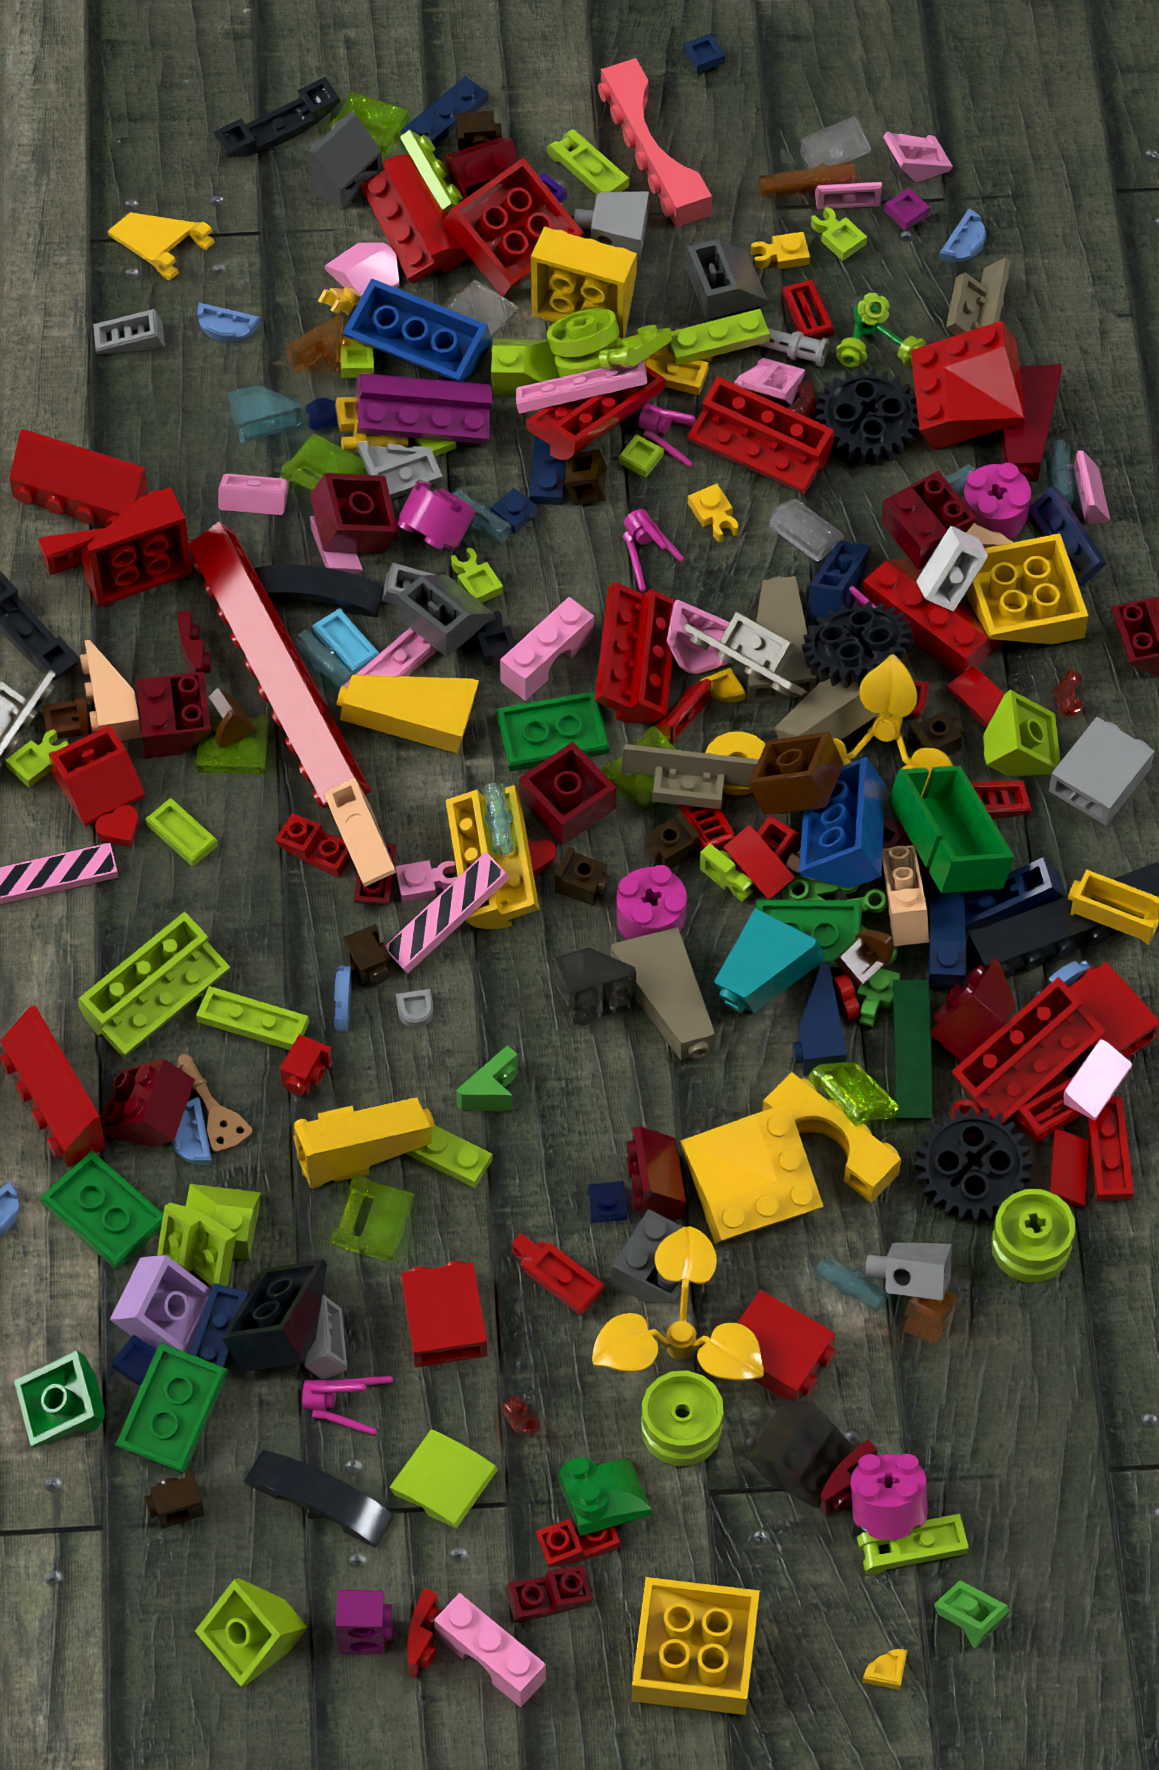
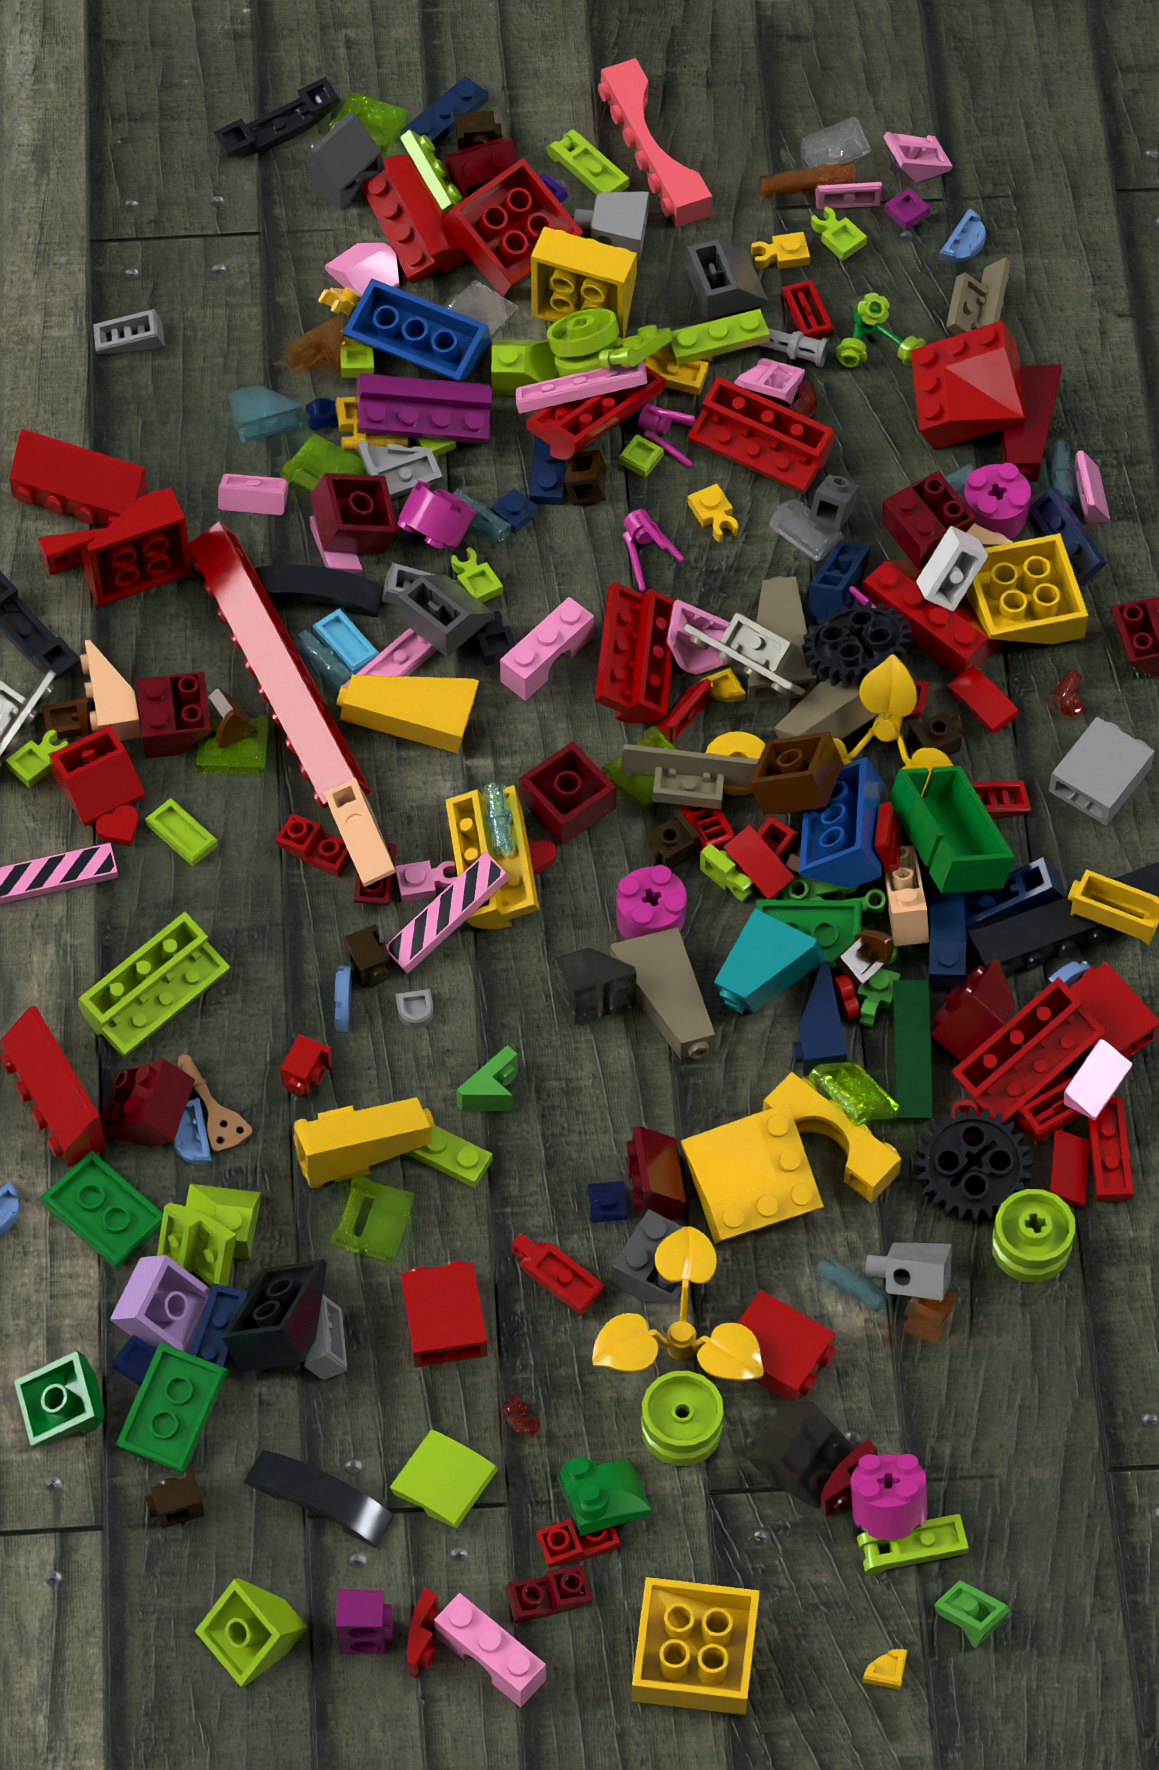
yellow flag [108,212,215,281] -> none
dark red slope [178,611,211,675] -> none
lime plate [196,986,309,1050] -> none
medium blue tile [197,303,261,342] -> none
dark pink plant [302,1376,393,1435] -> none
green tile [495,691,610,772] -> none
dark brown brick [555,847,611,906] -> none
dark blue plate [683,33,725,74] -> none
black gear [815,368,919,464] -> none
lime slope [983,690,1061,776] -> none
none -> dark grey brick [809,474,860,531]
none -> red tile [874,802,903,873]

